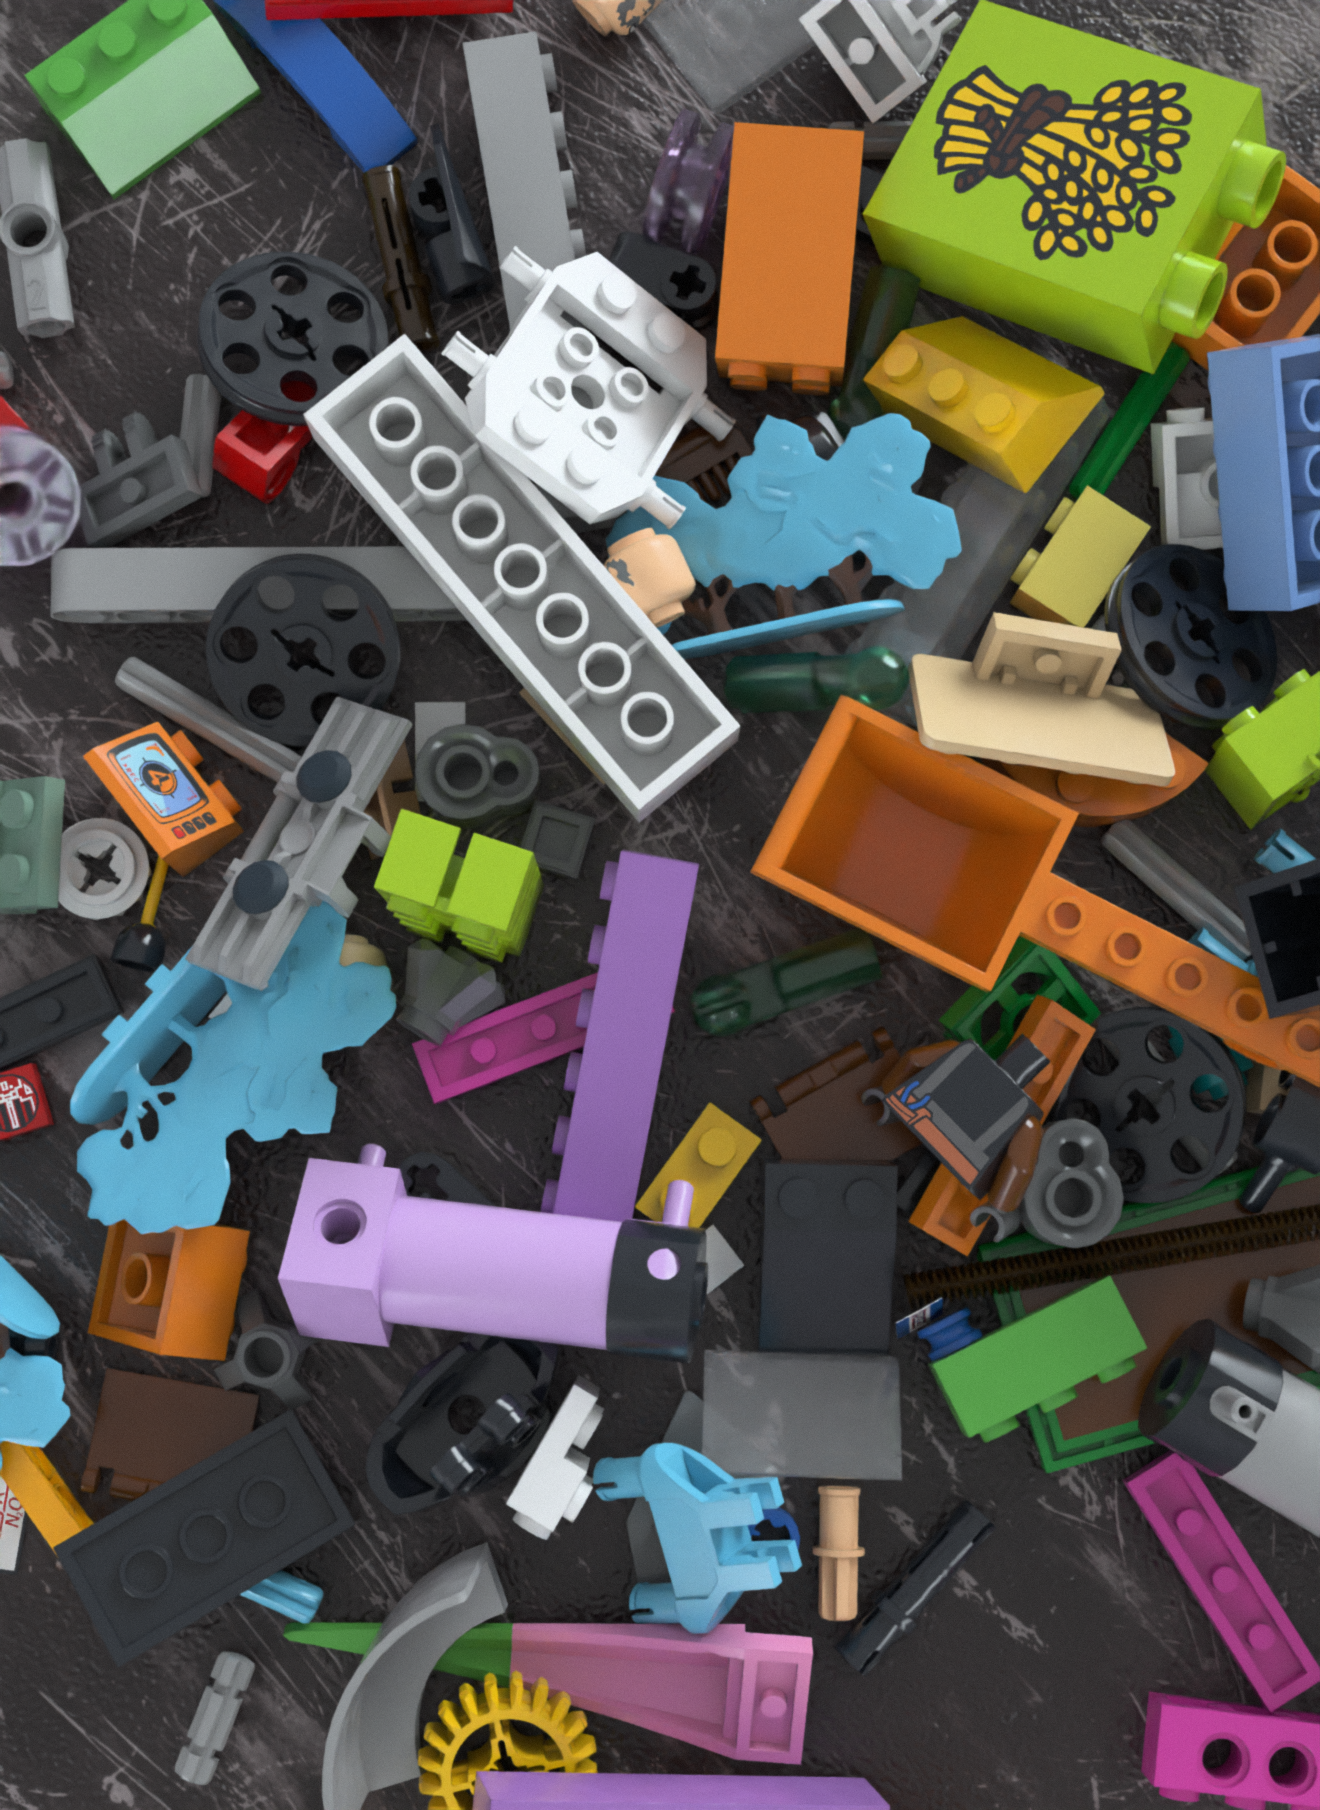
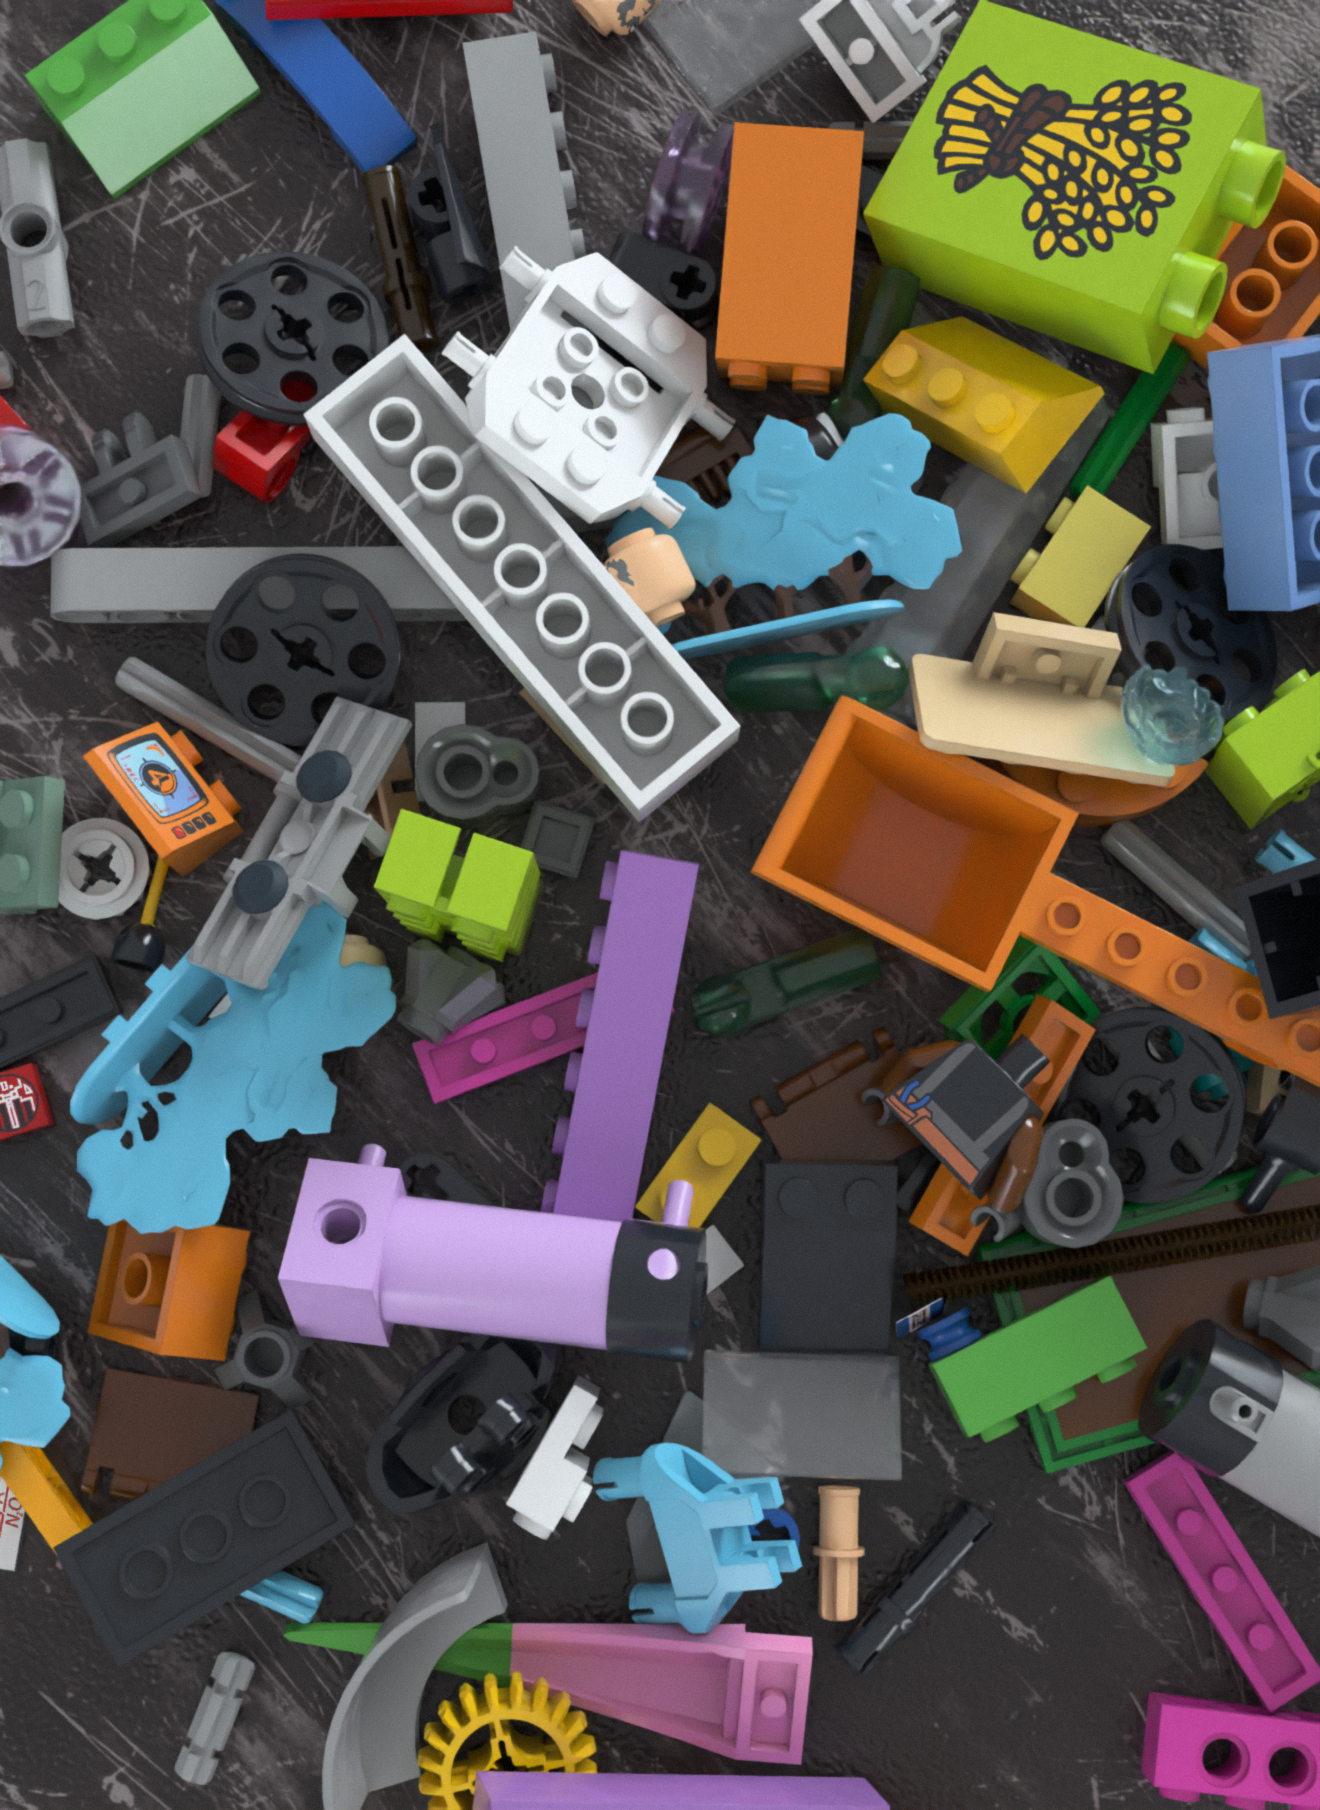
none -> clear light blue hair [1120,664,1224,766]

